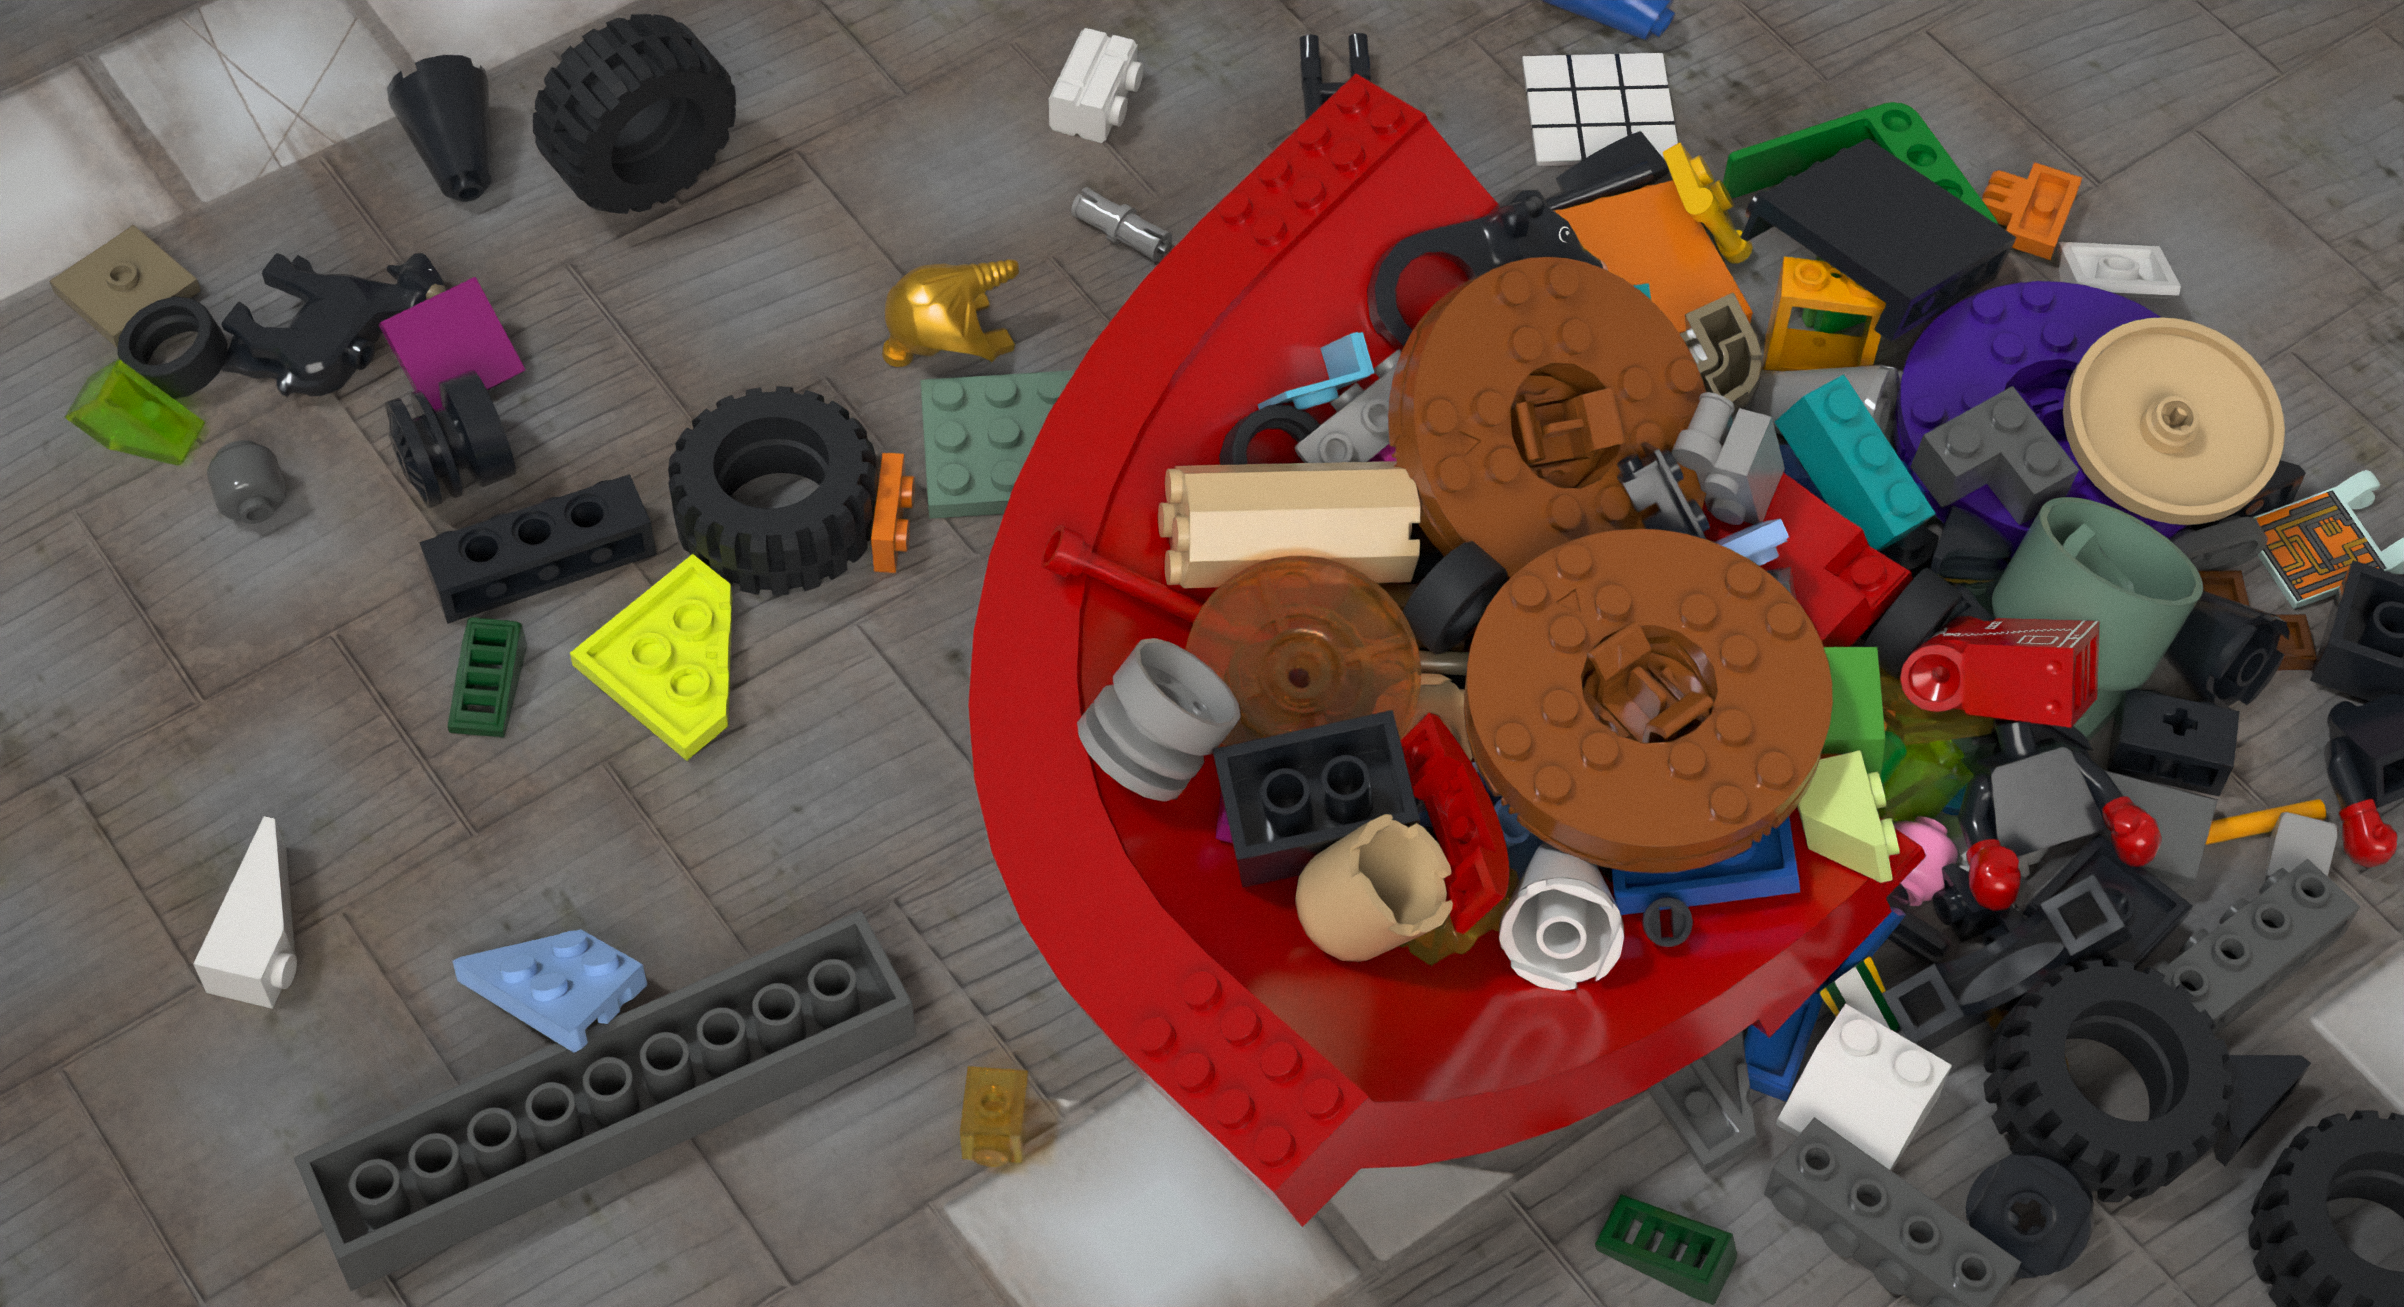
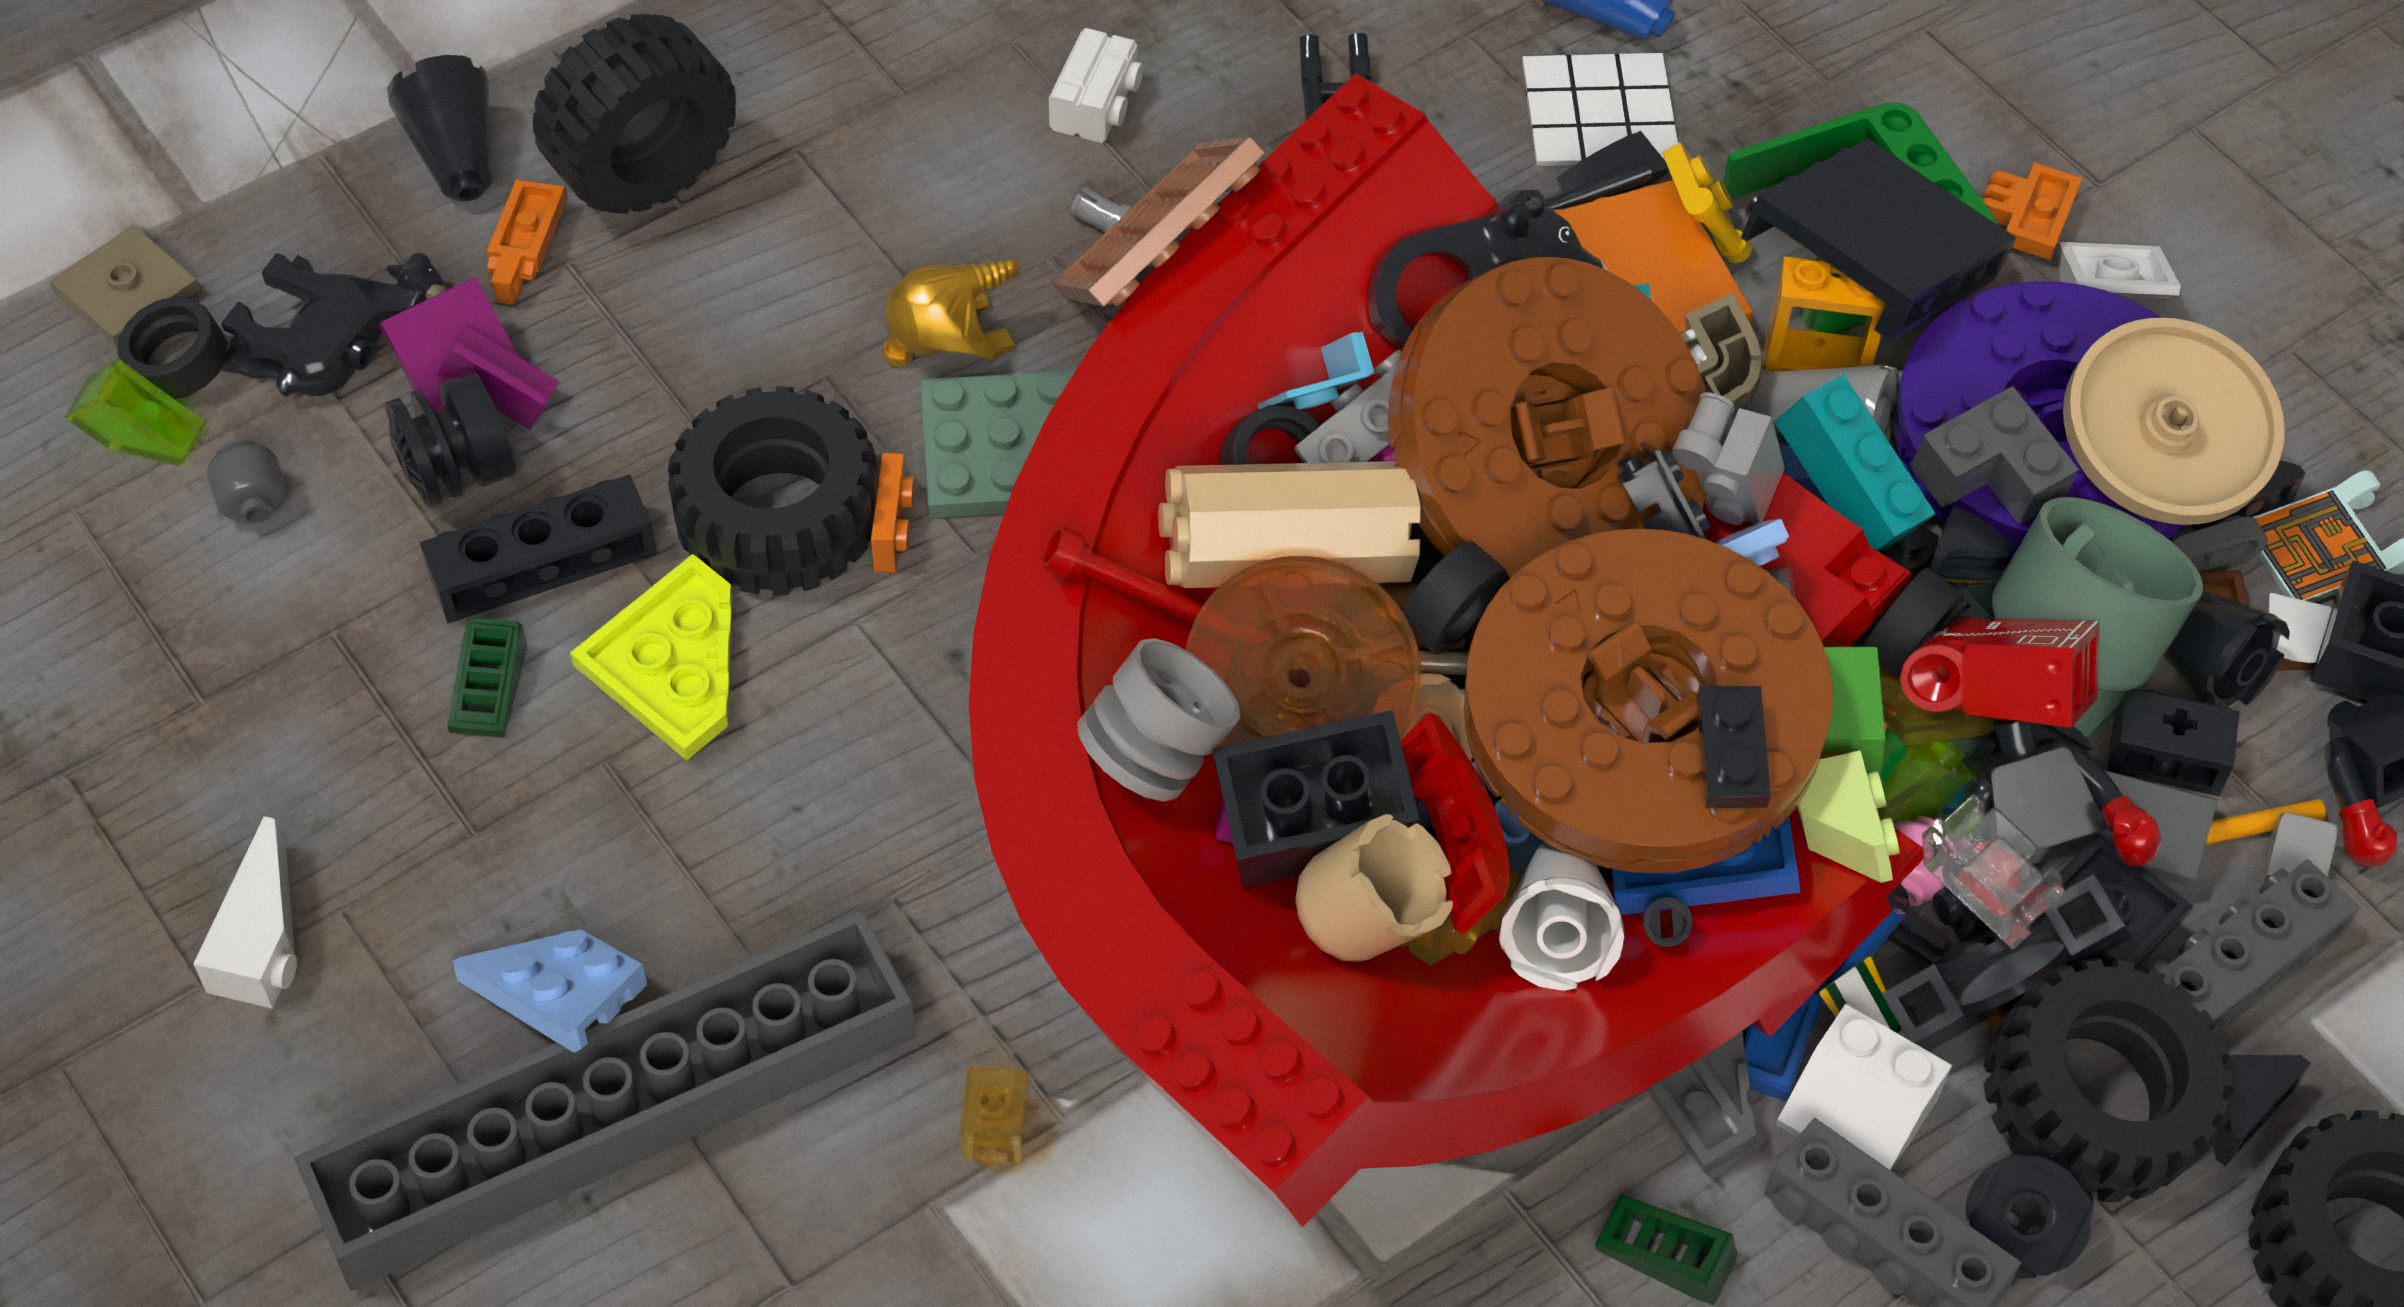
none -> magenta panel [437,326,559,430]
none -> orange hinge [487,179,568,305]
none -> nougat plate [1052,136,1265,306]
none -> black plate [1696,686,1771,808]
none -> clear panel [1922,794,2065,950]
none -> white sticker [2269,593,2331,663]

